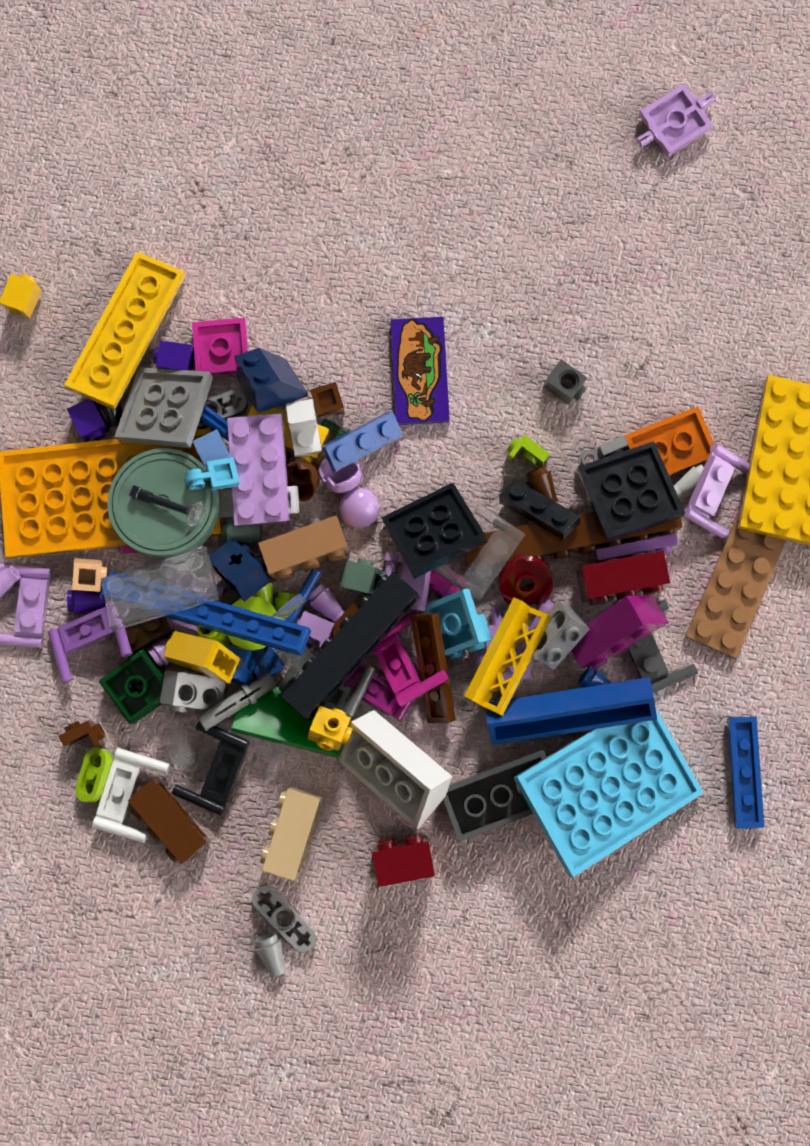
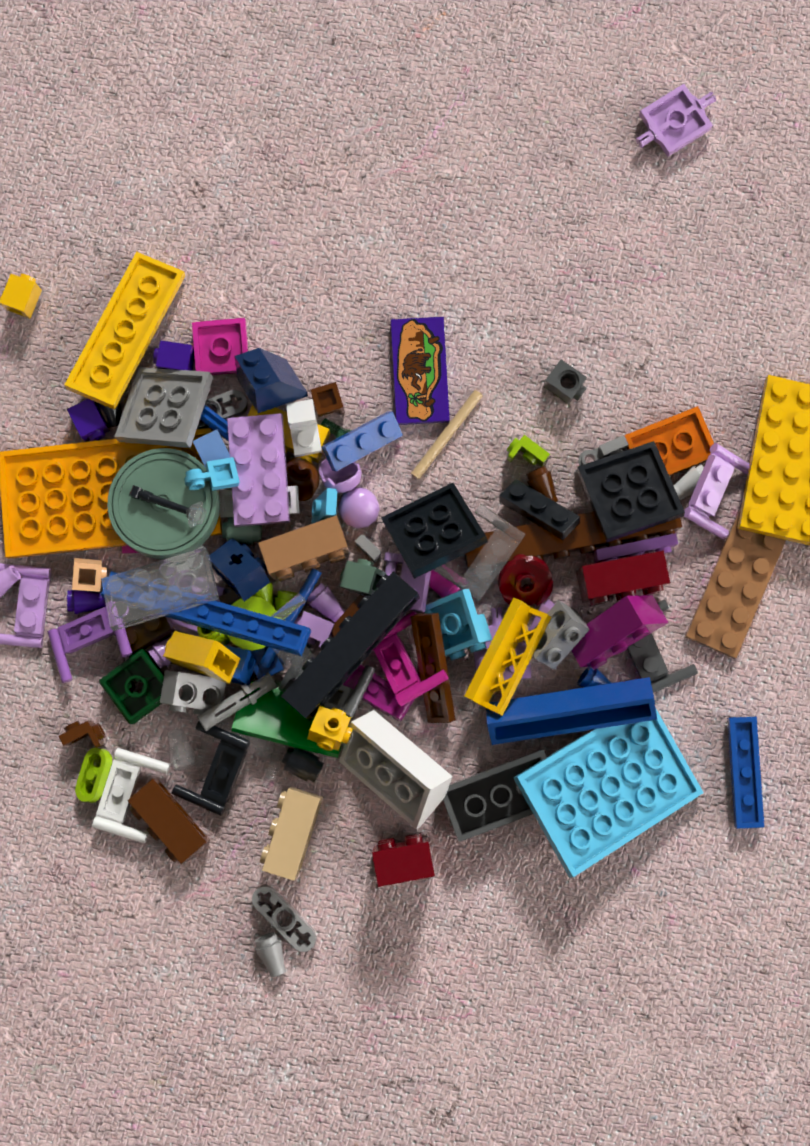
none -> black brick [282,748,324,782]
none -> medium azure plate [311,488,337,524]
none -> light grey tile [355,534,381,563]
none -> tan bar [410,390,483,480]

